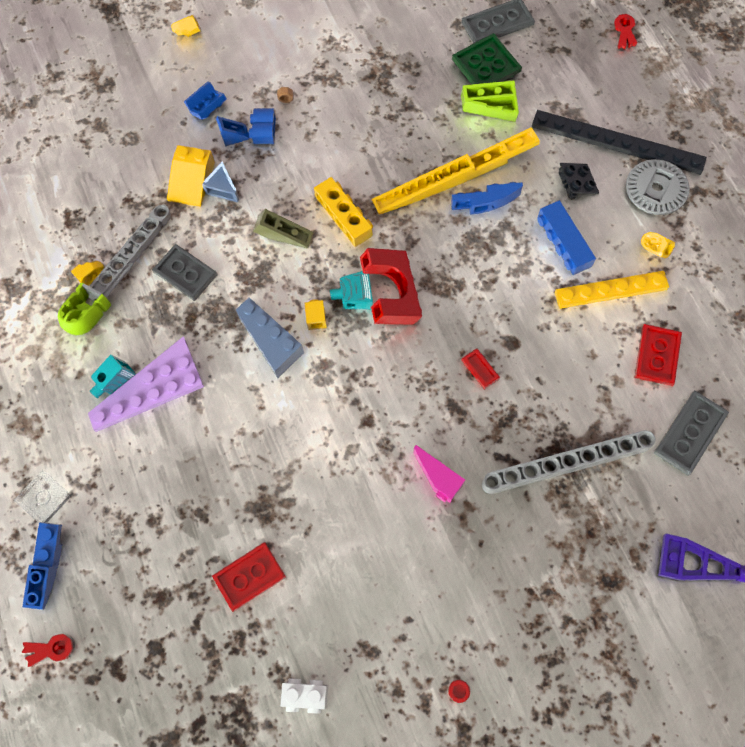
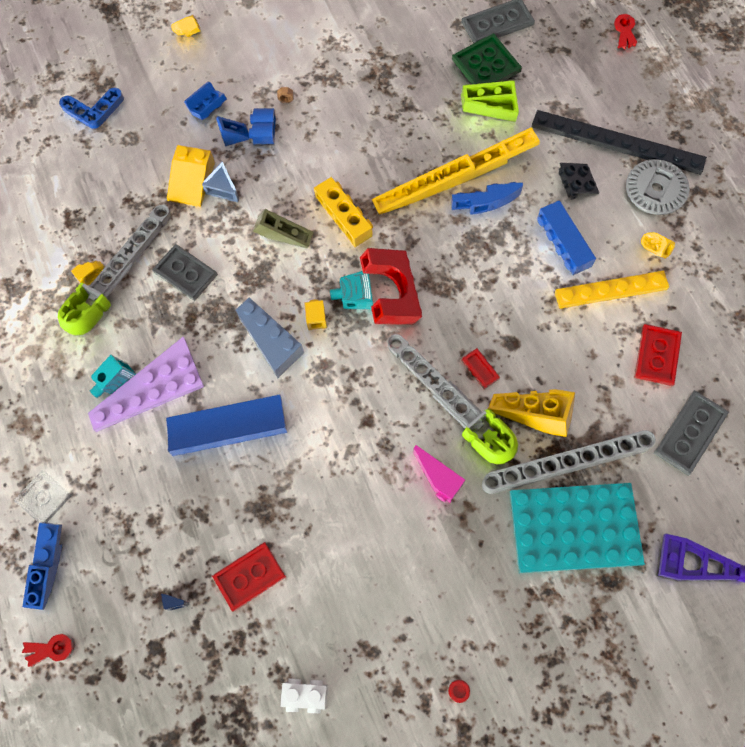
none -> blue beam [59,88,124,129]
none -> dark blue slope [161,593,189,611]
none -> blue arch [166,395,288,456]
none -> piece [388,334,518,465]
none -> yellow wedge [488,389,575,437]
none -> teal plate [510,483,645,573]

